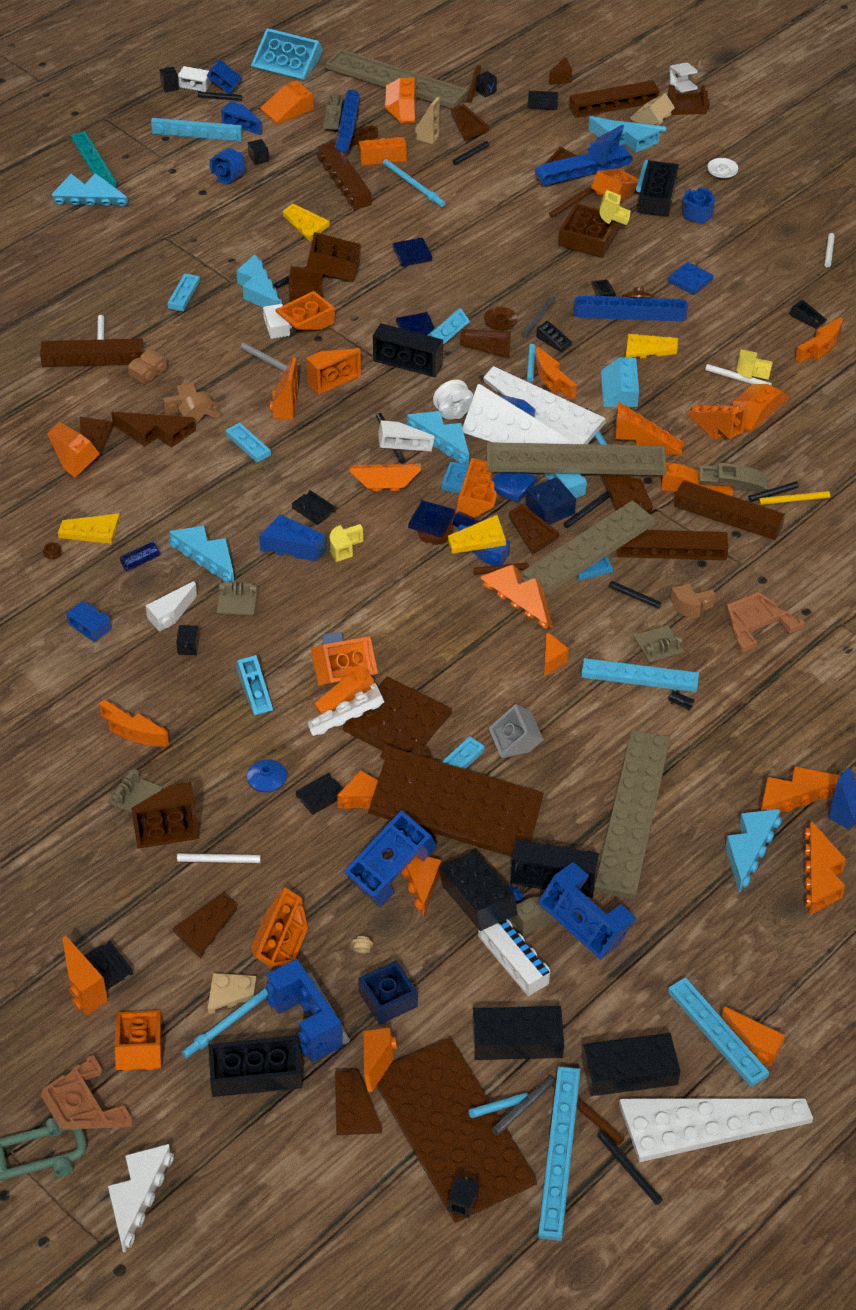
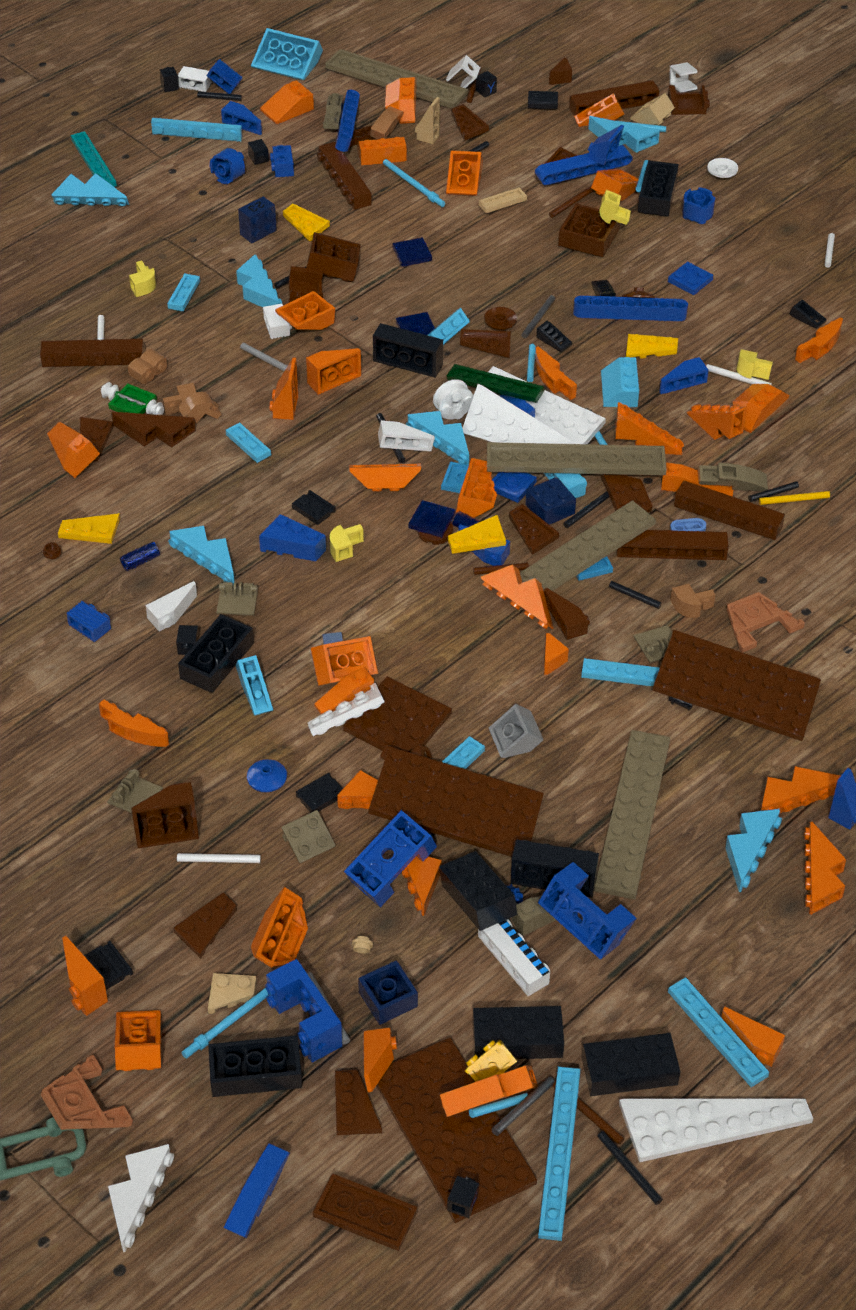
none -> green plate [101,382,164,415]
none -> light yellow brick [129,261,156,297]
none -> black brick [178,614,254,693]
none -> blue slope [224,1144,290,1238]
none -> dark blue brick [238,196,277,243]
none -> blue brick [270,145,294,177]
none -> dark tan hinge [281,810,336,863]
none -> reddish brown plate [313,1173,418,1251]
none -> medium nougat slope [370,106,404,139]
none -> orange slope [440,1065,538,1117]
none -> white piece [446,55,481,88]
none -> orange slope [446,151,483,196]
none -> dark green plate [446,364,544,403]
none -> yellow bracket [465,1040,517,1082]
none -> tan plate [478,187,527,213]
none -> reddish brown slope [544,588,590,640]
none -> orange slope [574,93,624,127]
none -> reddish brown plate [652,630,821,741]
none -> blue slope [659,357,709,394]
none -> medium blue plate [670,518,706,531]

